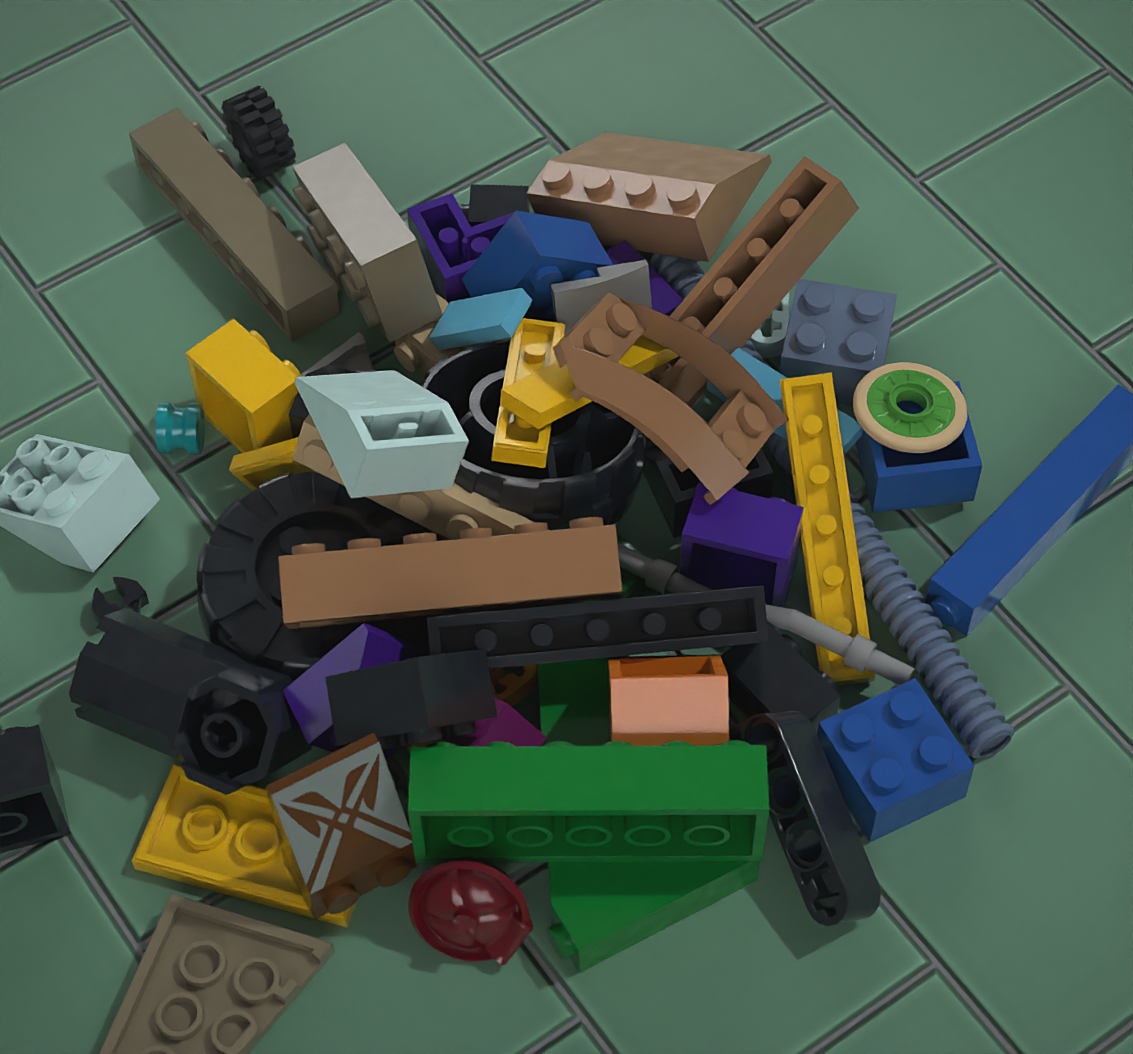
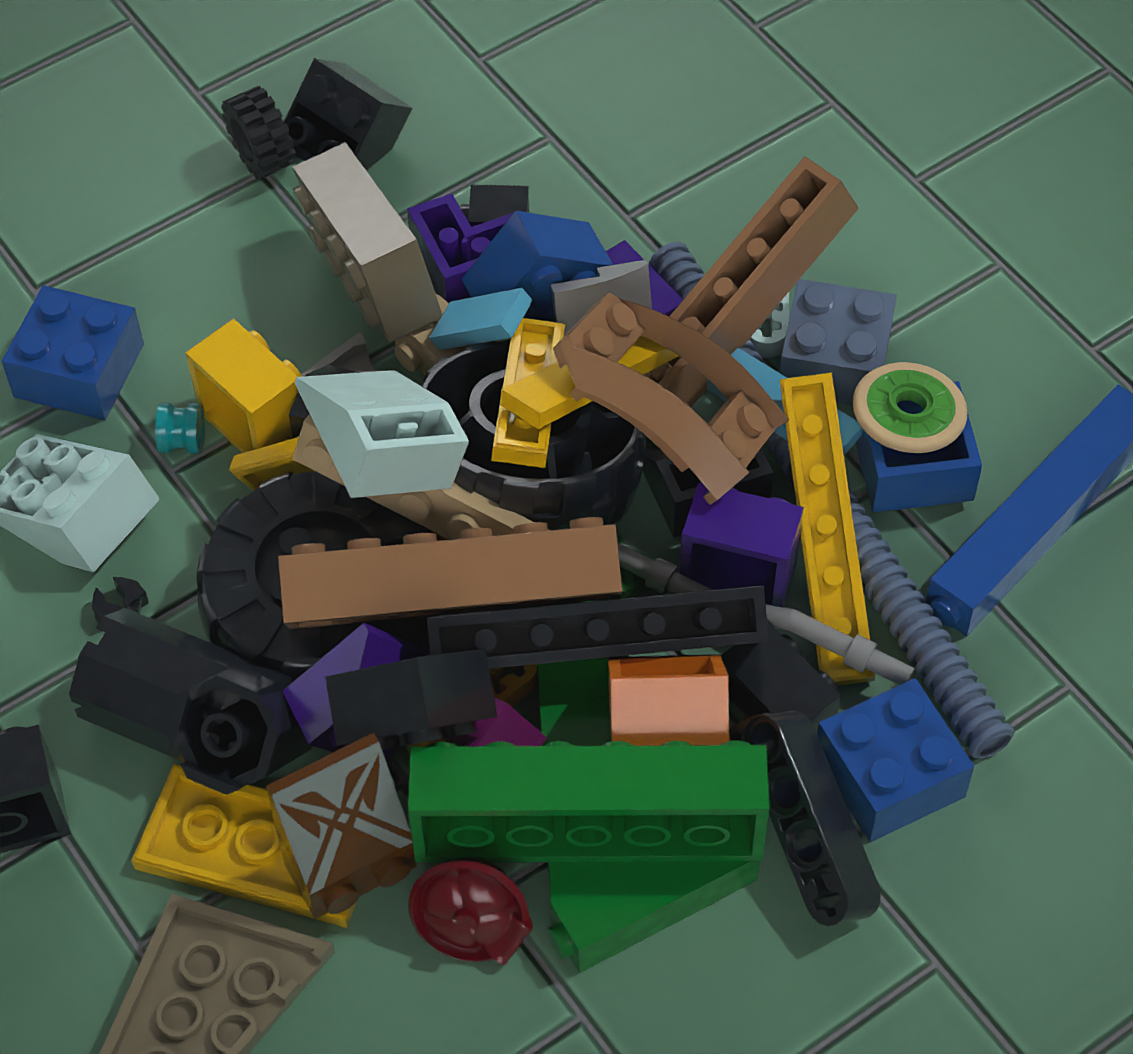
dark tan brick [129,108,341,342] -> none
medium nougat slope [526,132,772,262] -> none
none -> blue piece [1,285,144,421]
none -> black slope [283,58,412,171]

